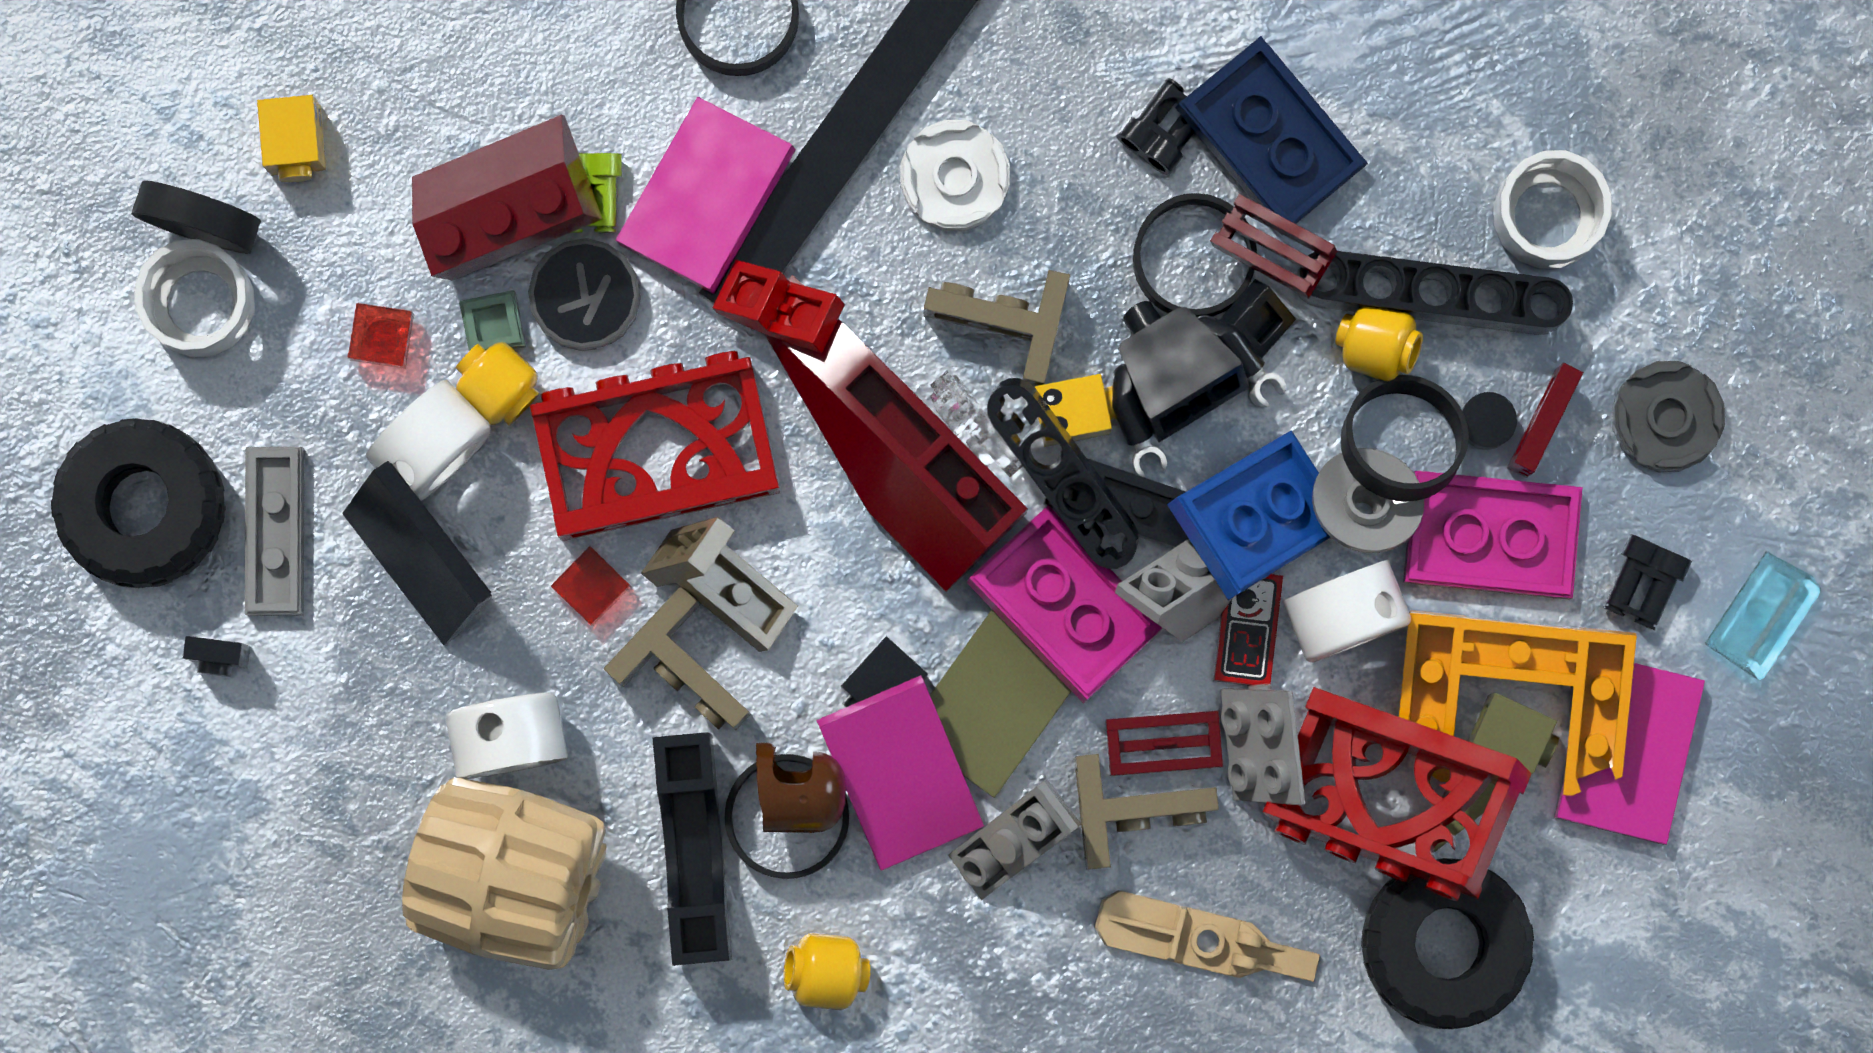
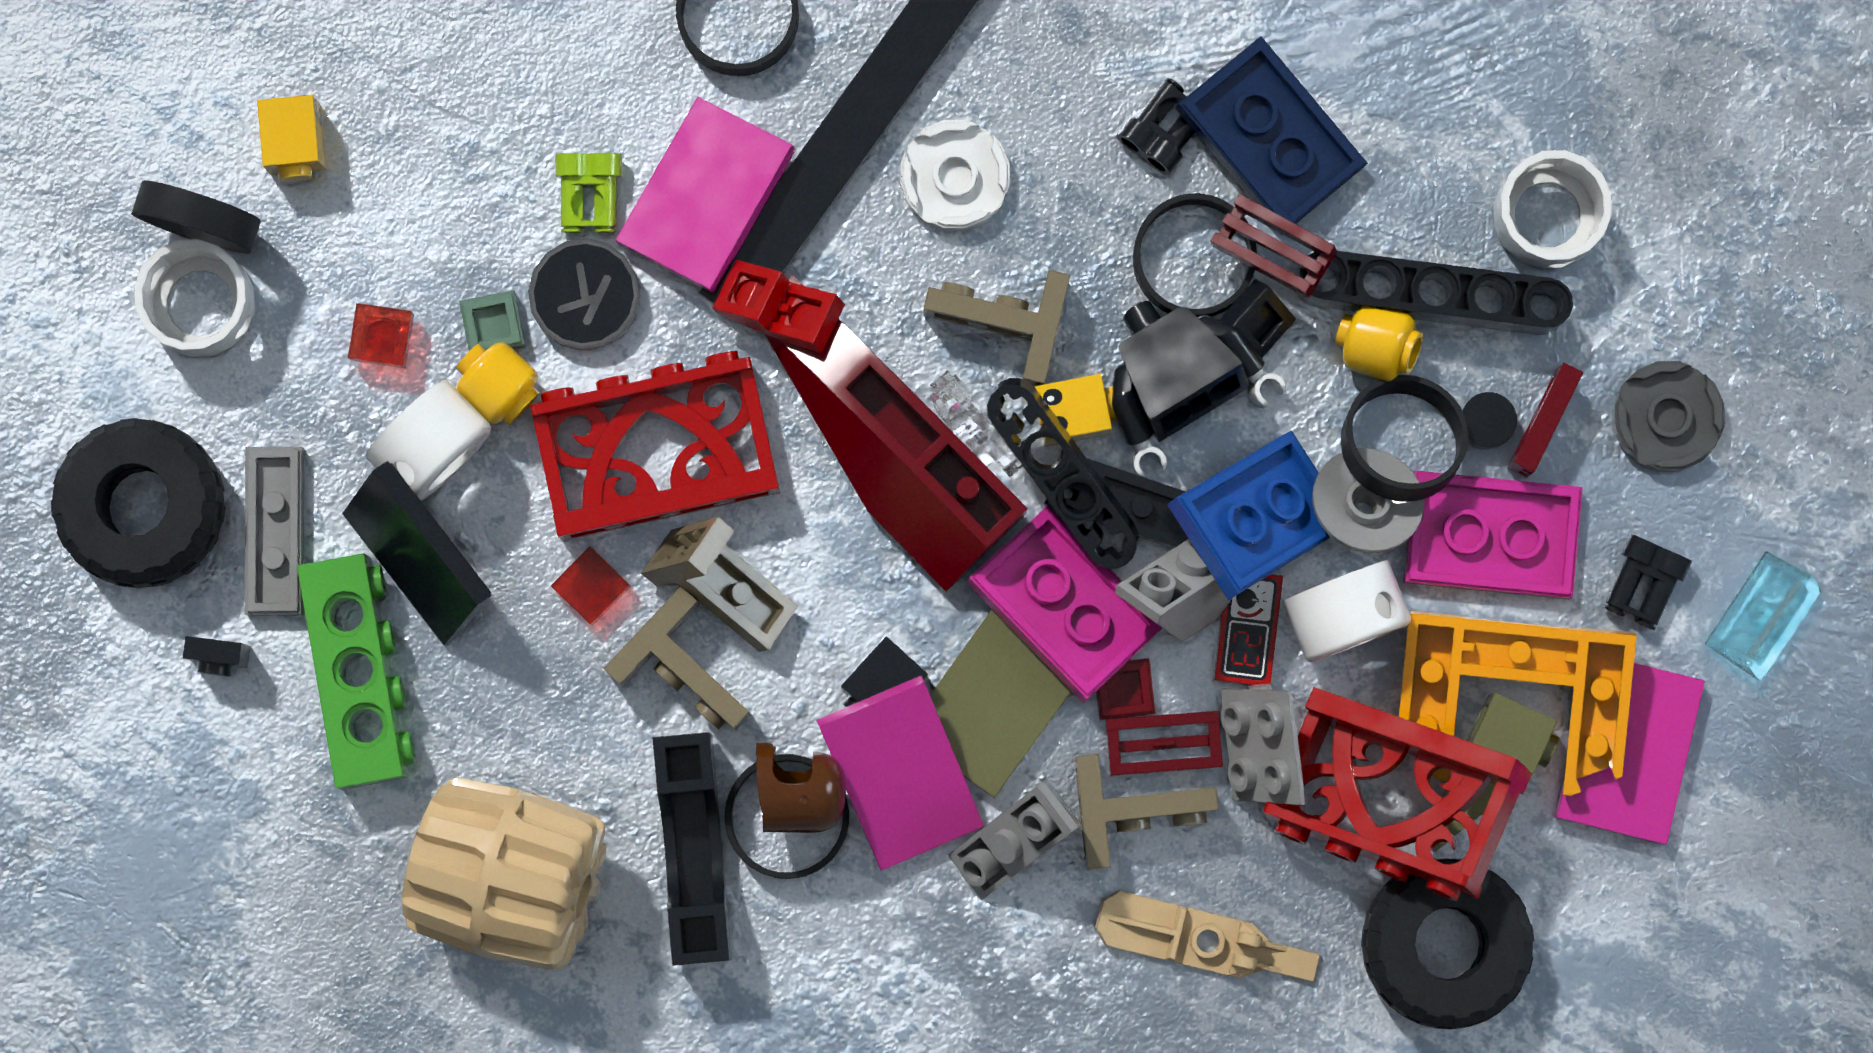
dark red slope [412,114,603,281] -> none
white piece [446,692,568,779] -> none
yellow head [783,933,870,1010] -> none
none -> bright green brick [297,553,416,790]
none -> dark red tile [1096,658,1156,721]

